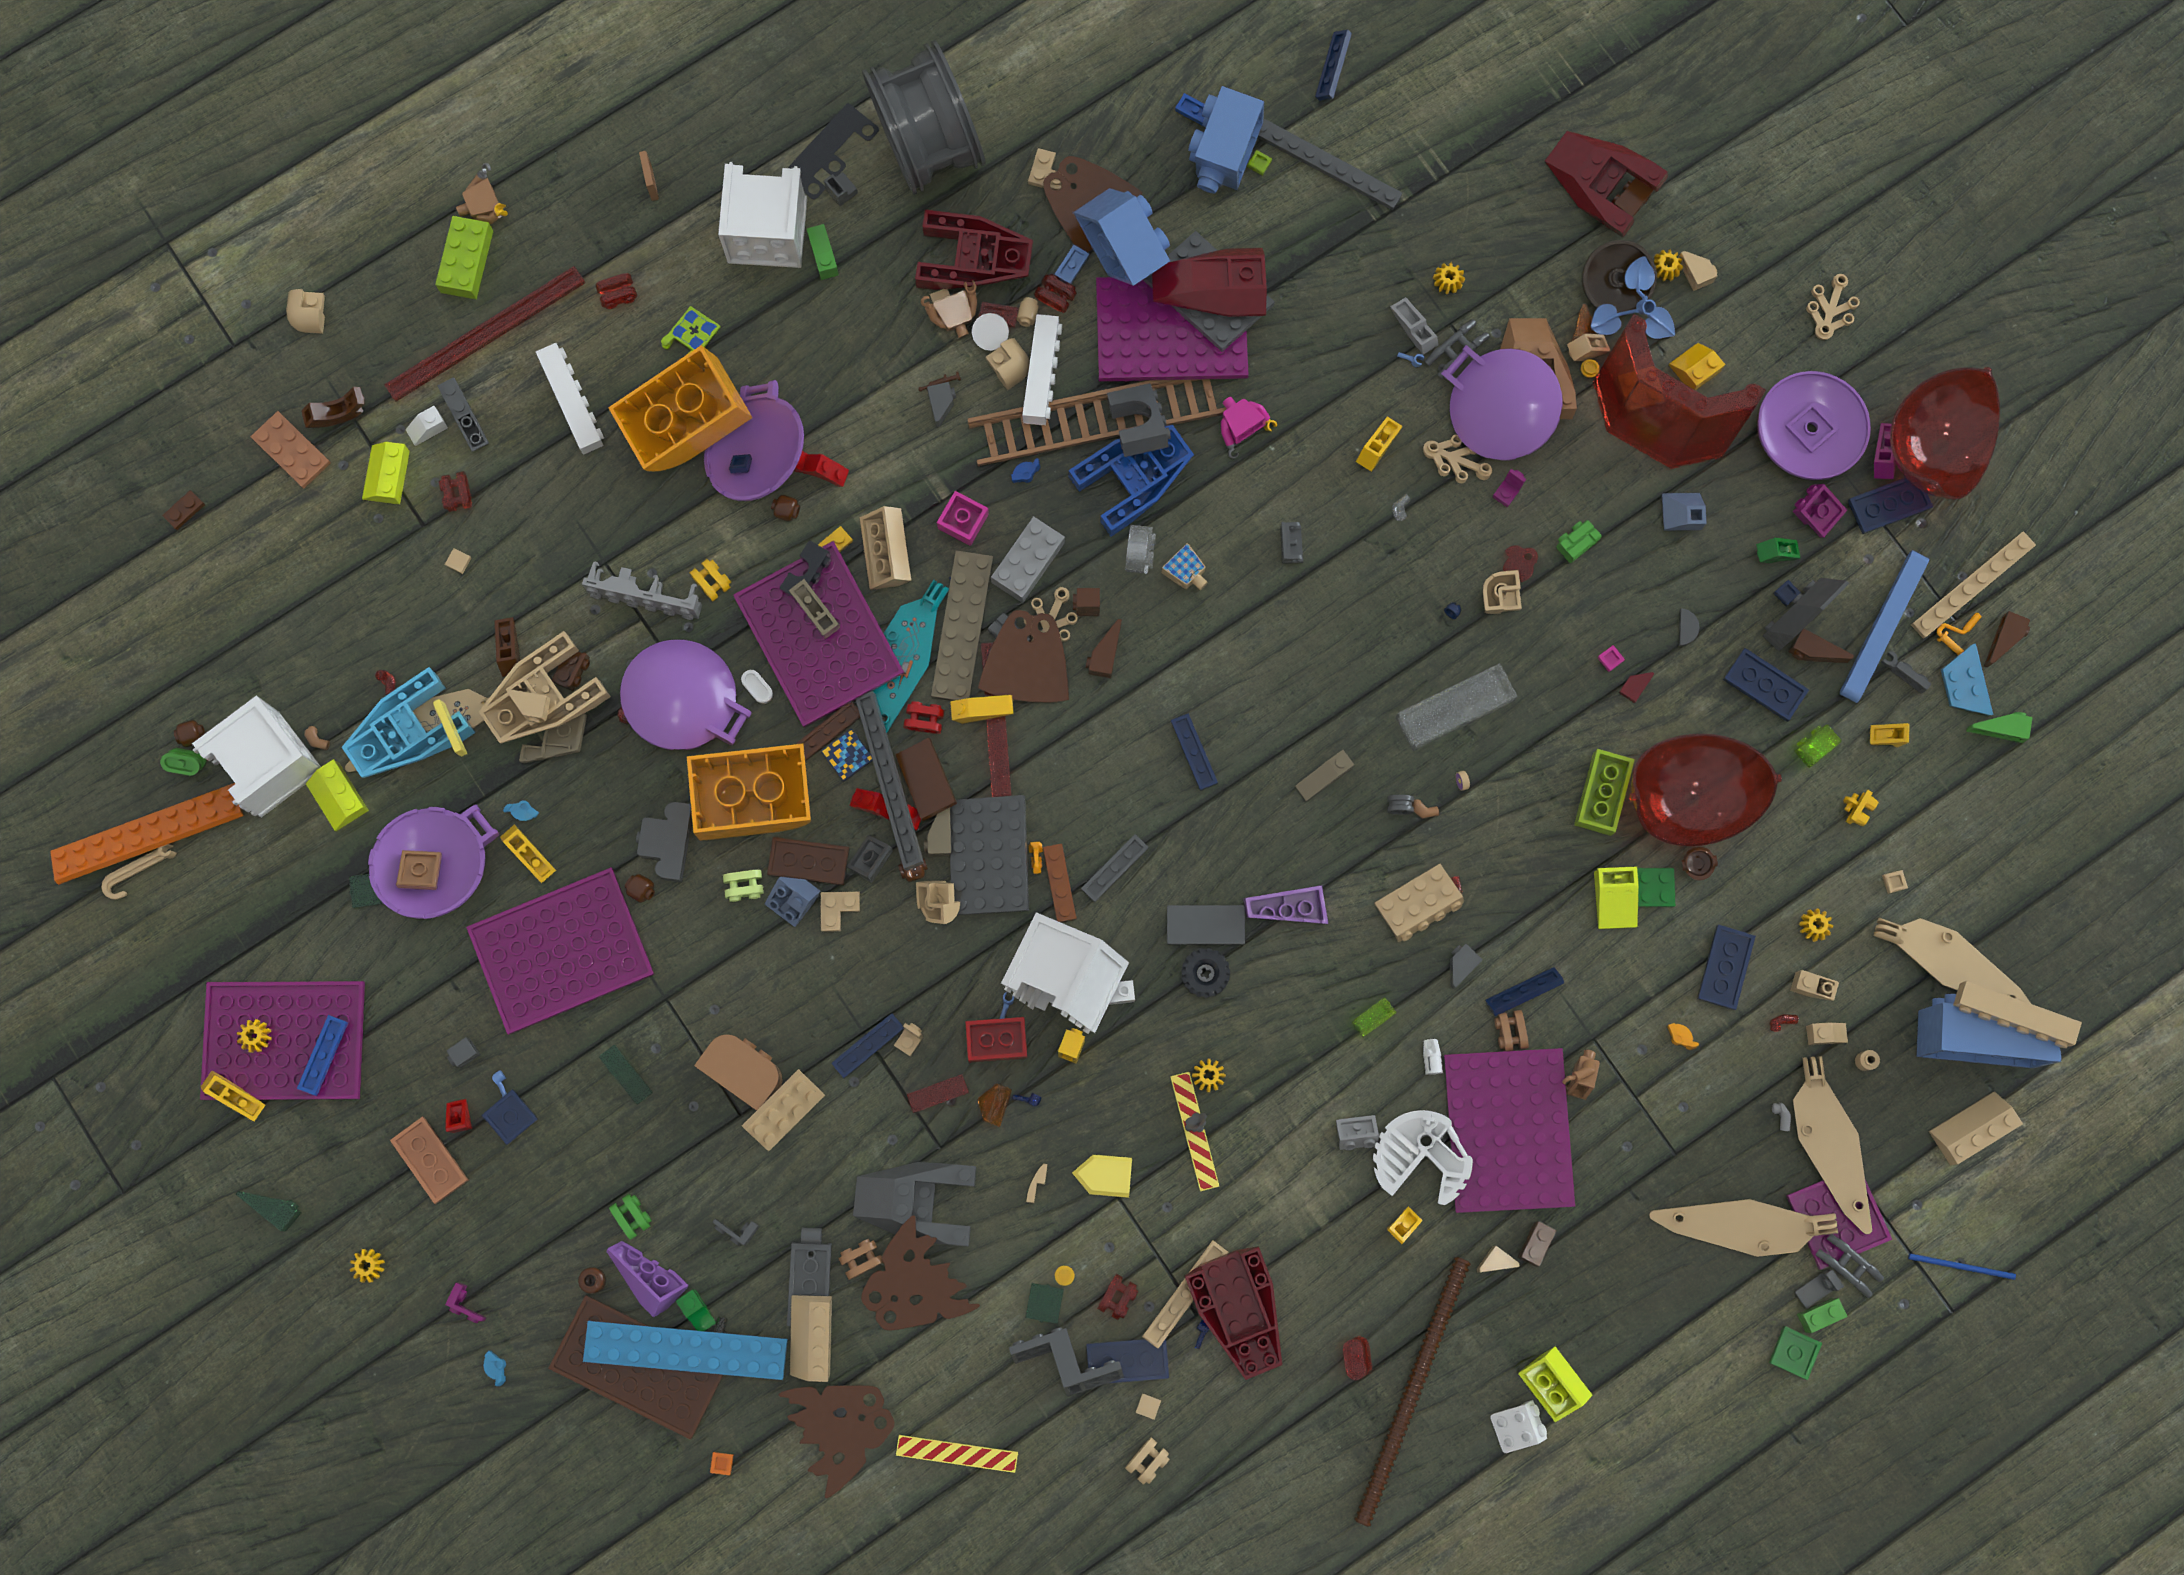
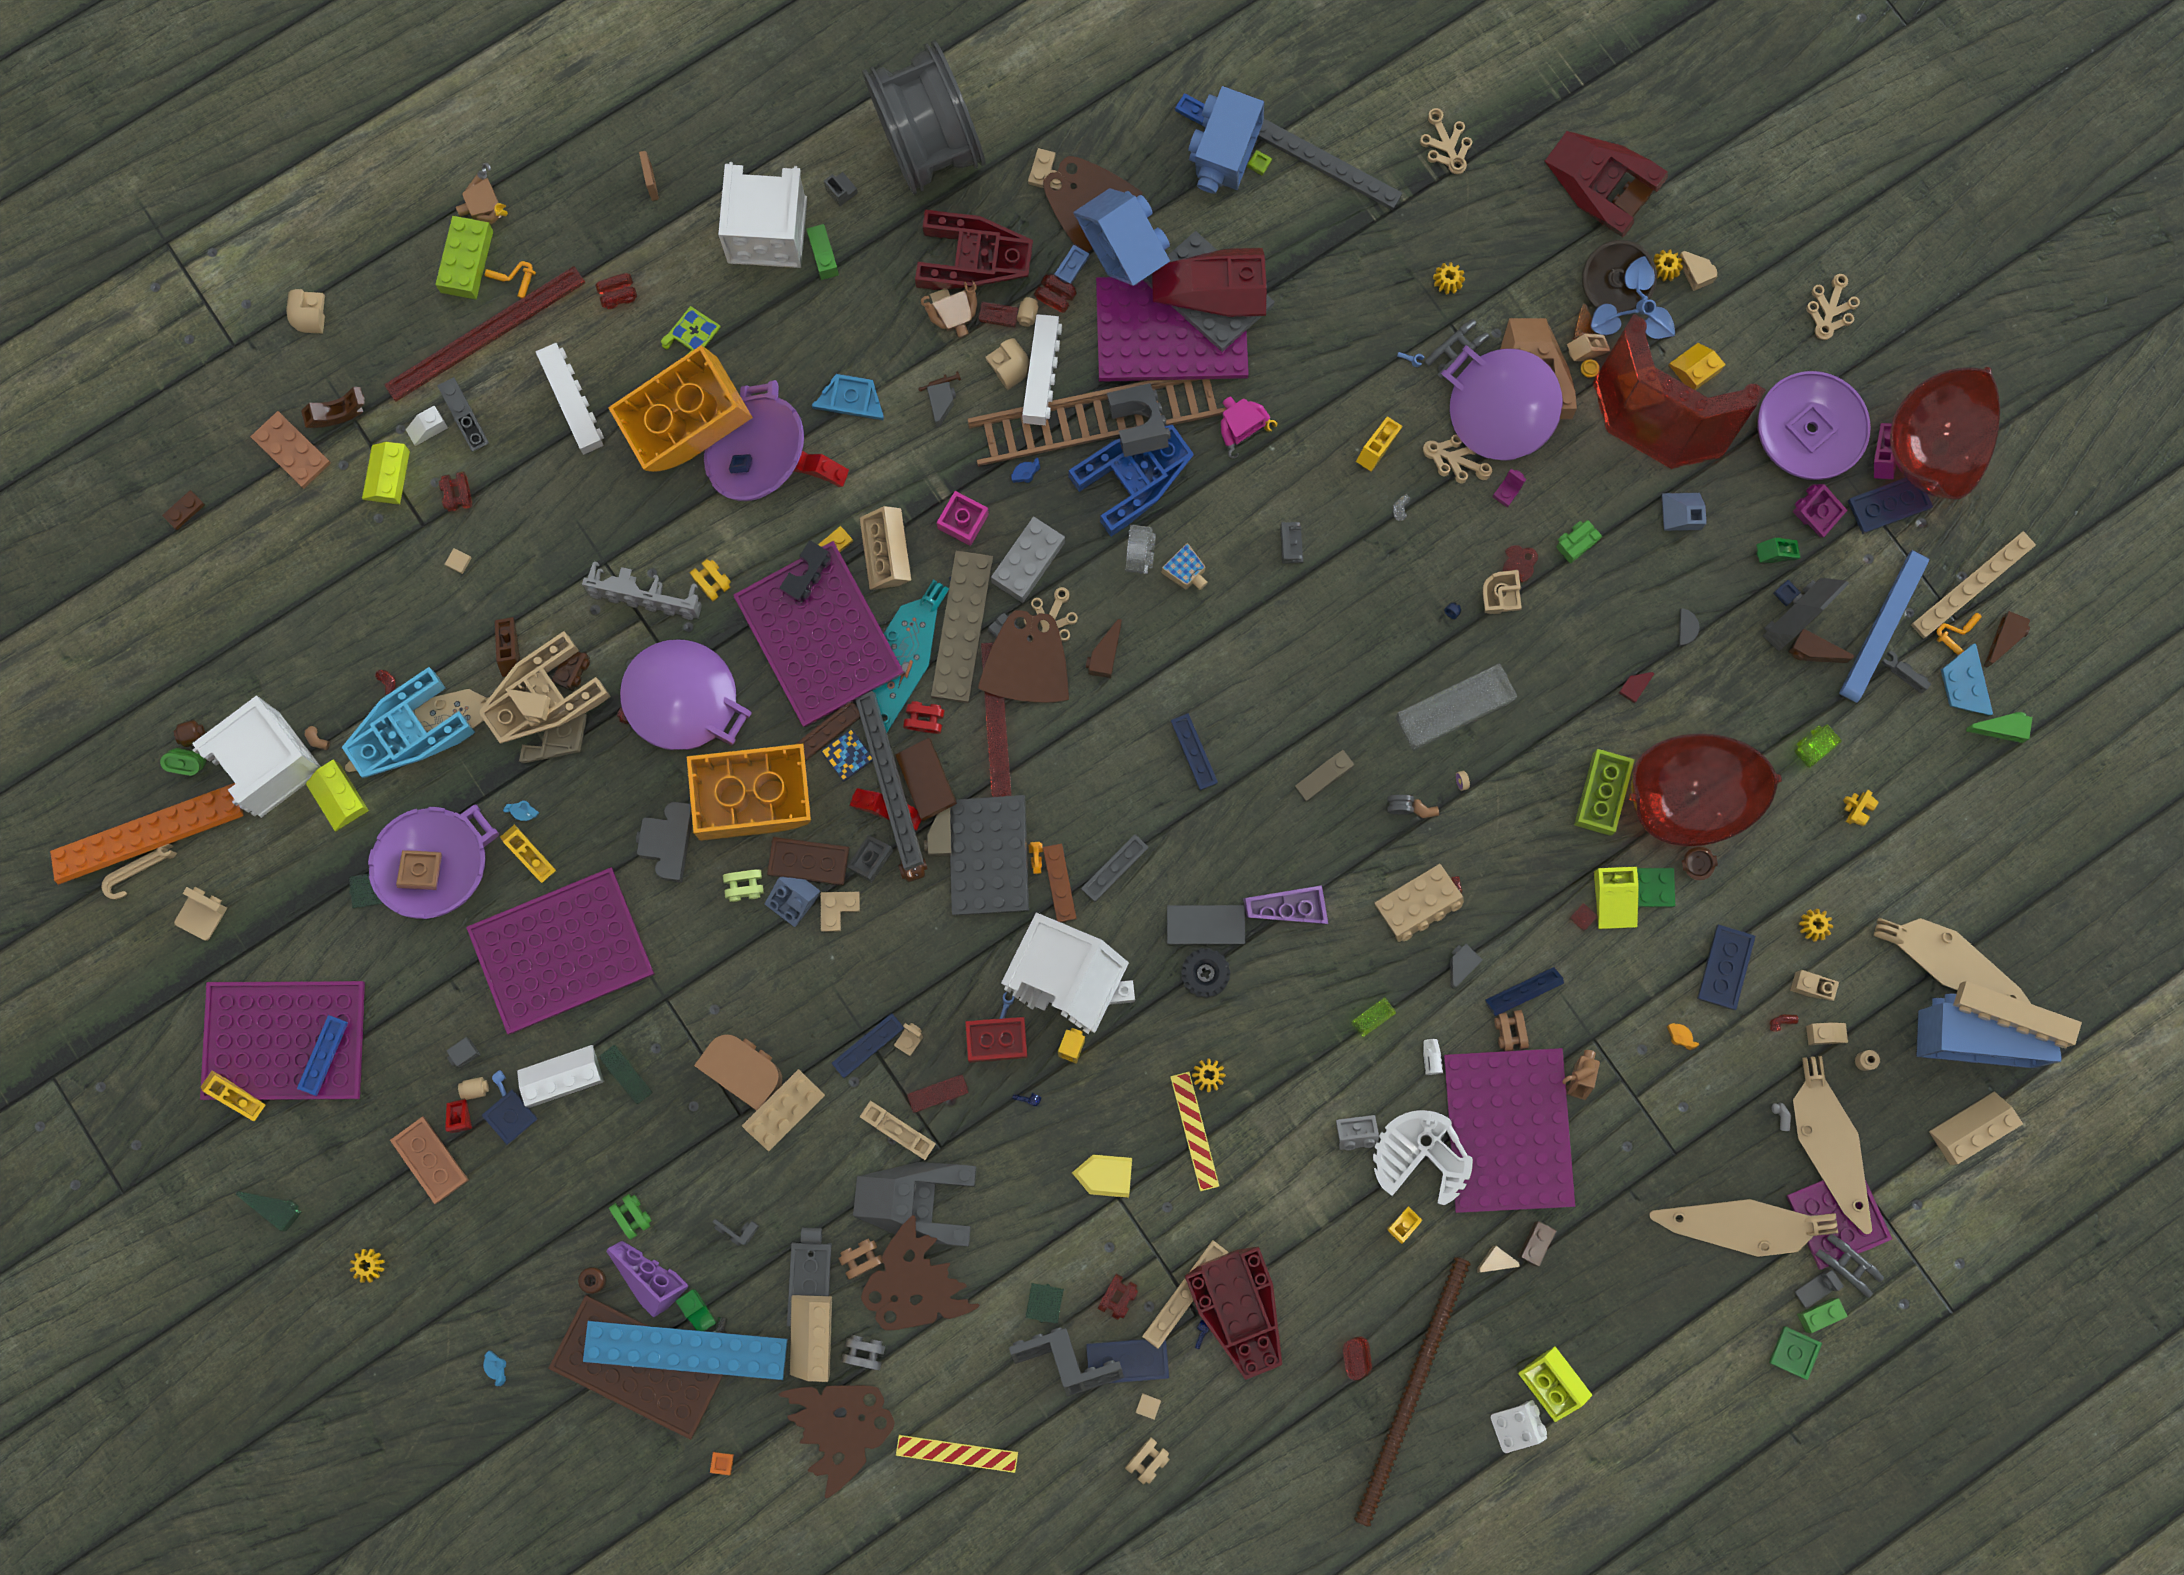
yellow gear [237,1019,272,1053] -> none
light yellow tile [433,699,467,757] -> none
magenta bracket [445,1283,486,1323] -> none
reddish brown head [625,874,655,903] -> none
white tile [741,670,773,704] -> none
reddish brown head [771,495,800,522] -> none
black piece [788,103,879,199] -> none
dark tan slope [789,579,840,639] -> none
tan brick [916,881,960,924] -> none
yellow slope [950,695,1014,724] -> none
white tile [972,313,1009,351] -> none
clear orange slope [977,1084,1012,1127] -> none
tan slope [1026,1164,1048,1203] -> none
yellow plate [1055,1266,1074,1286] -> none
reddish brown brick [1073,588,1100,616] -> none
dark grey plant [1185,1112,1207,1132] -> none
dark blue plate [1315,29,1352,101] -> none
light grey slope [1390,297,1438,354] -> none
dark pink plate [1597,645,1625,672] -> none
dark blue plate [1723,648,1809,722] -> none
yellow slope [1870,723,1909,747] -> none
tan tile [1882,870,1908,894] -> none
blue axle [1908,1253,2016,1280] -> none
none -> tan bracket [174,887,227,941]
none -> tan brick [458,1077,489,1100]
none -> light orange piece [485,261,536,299]
none -> white slope [517,1045,604,1108]
none -> dark azure wing [812,374,884,420]
none -> flat silver brick [841,1335,885,1370]
none -> tan slope [860,1100,936,1160]
none -> tan plant [1420,108,1472,174]
none -> clear red plate [1570,903,1598,931]

